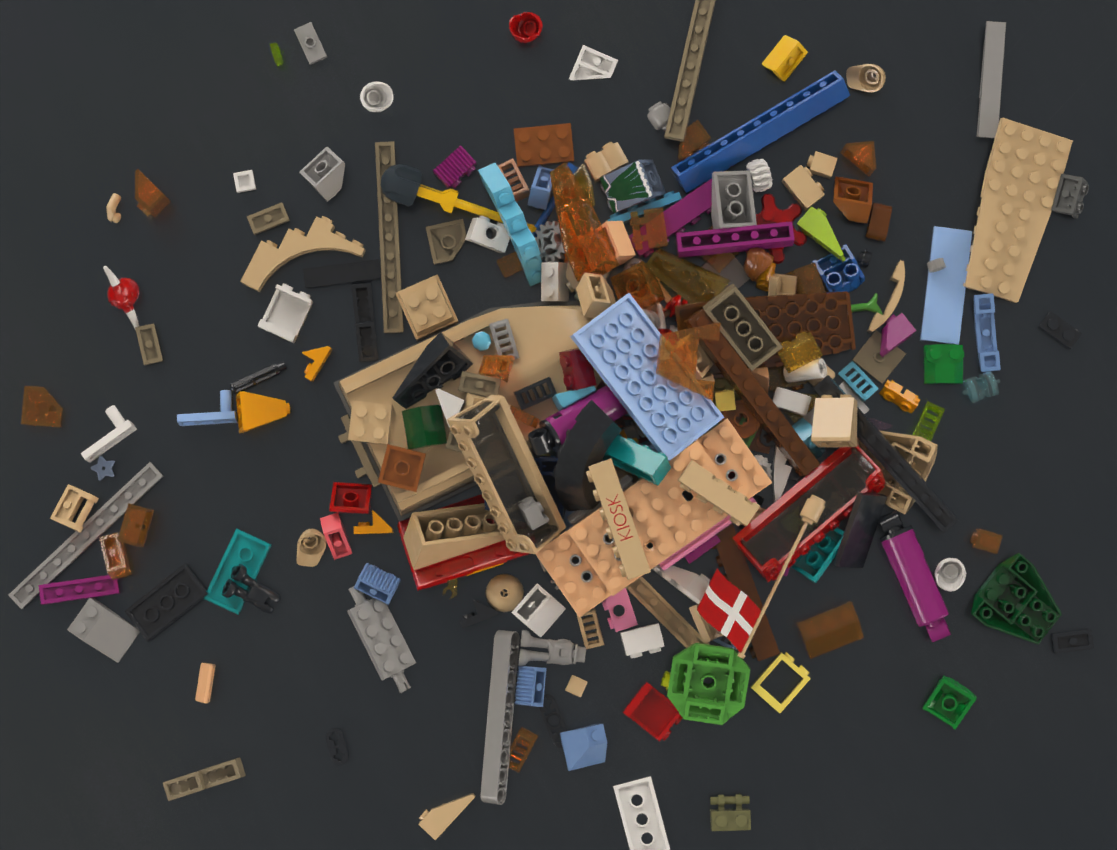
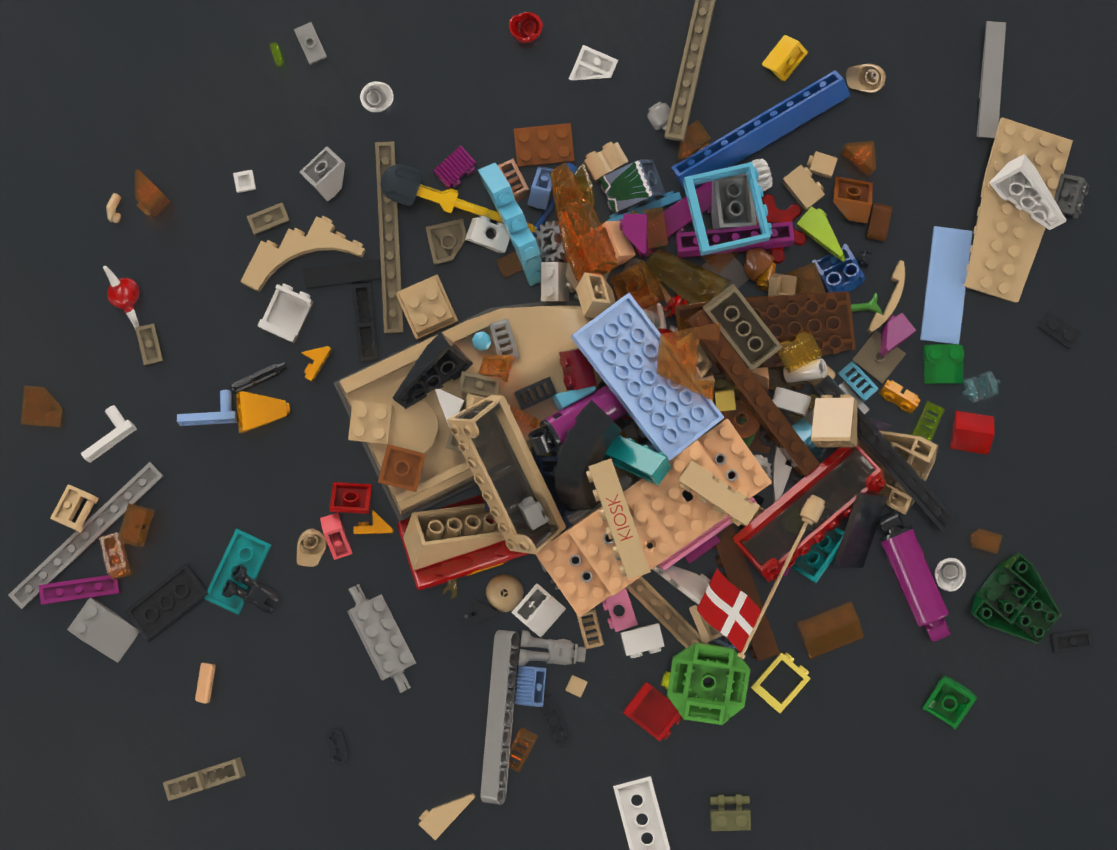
sand blue plate [91,456,115,481] -> none
dark tan hinge [338,414,382,488] -> none
medium blue brick [354,563,401,605] -> none
dark green slope [402,404,447,450] -> none
medium blue slope [560,724,607,771] -> none
light grey axle [927,258,946,273] -> none
medium blue slope [974,293,1001,372] -> none
none -> magenta slope [620,214,648,255]
none -> medium azure window [683,162,773,256]
none -> red slope [950,411,994,455]
none -> white wedge [990,154,1066,230]

